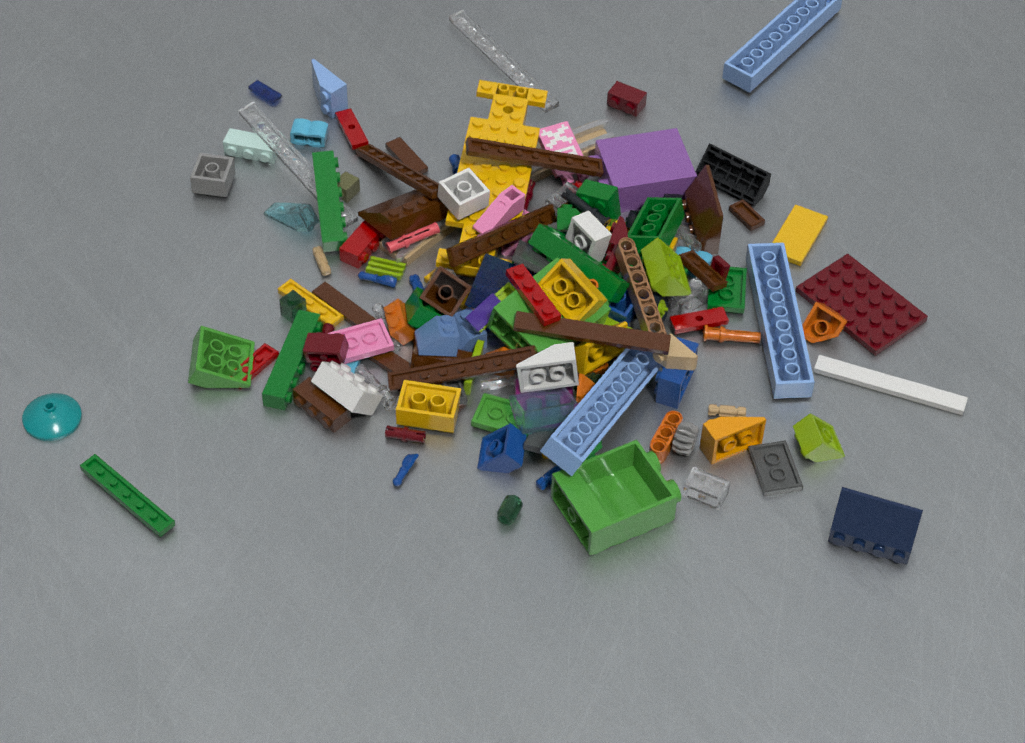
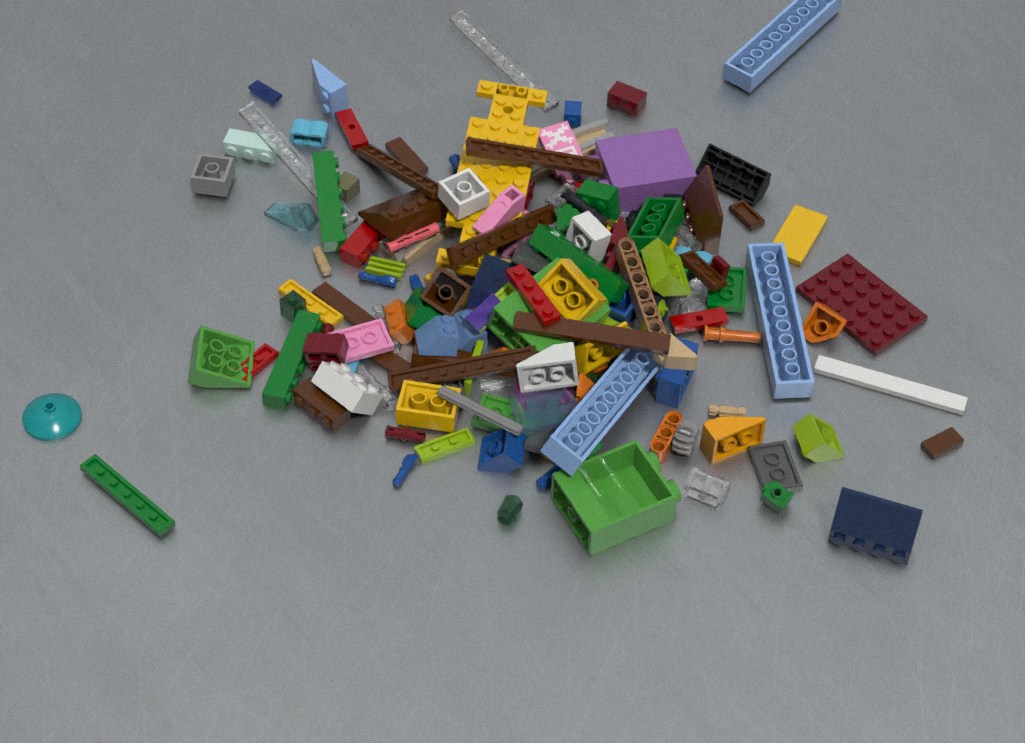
none -> lime tile [414,427,476,465]
none -> light grey axle [438,386,523,436]
none -> blue brick [563,100,582,128]
none -> green brick [760,480,794,515]
none -> reddish brown tile [920,427,964,460]

